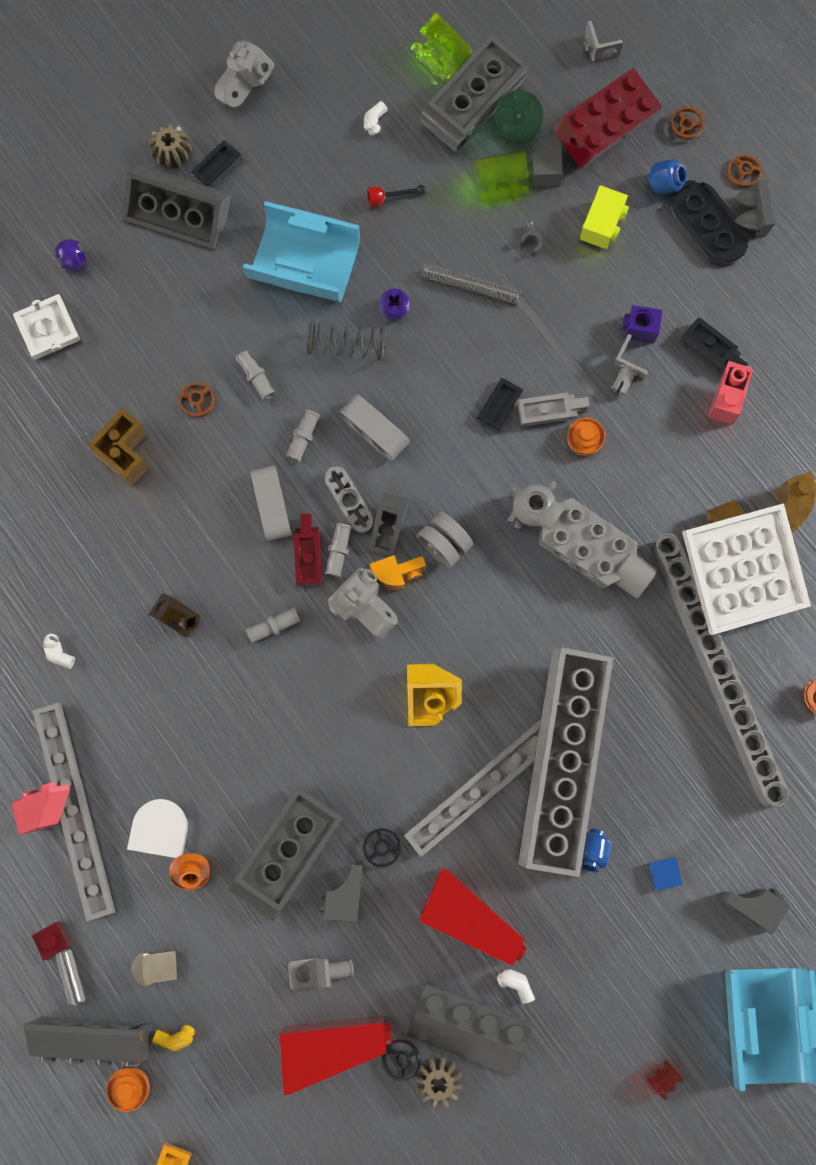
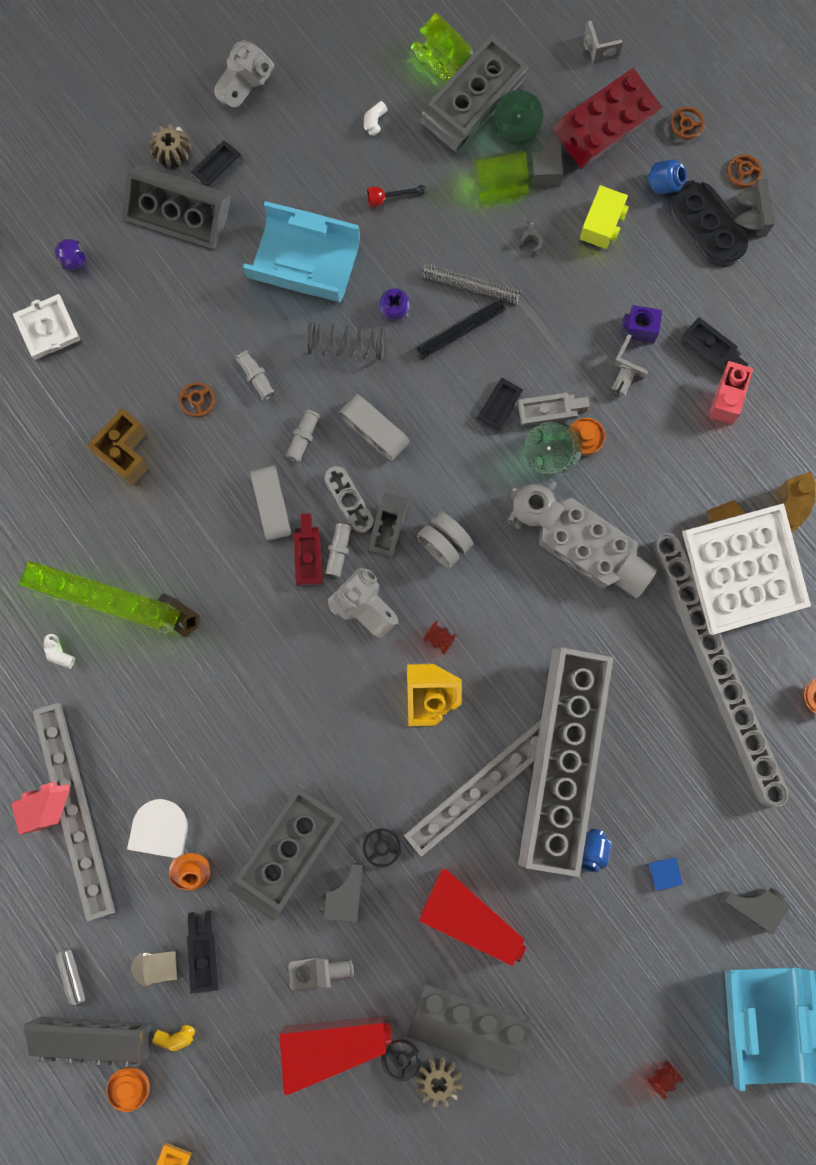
dark red plate [31,921,71,961] -> none
light grey pin [246,607,300,644] -> none
light orange brick [369,555,426,591] -> none
white arm [497,969,535,1004] -> none
none -> clear neon green brick [18,560,180,637]
none -> black hinge [187,910,220,994]
none -> black axle [415,298,506,360]
none -> clear red bush [422,620,458,655]
none -> clear green piece [524,422,582,474]

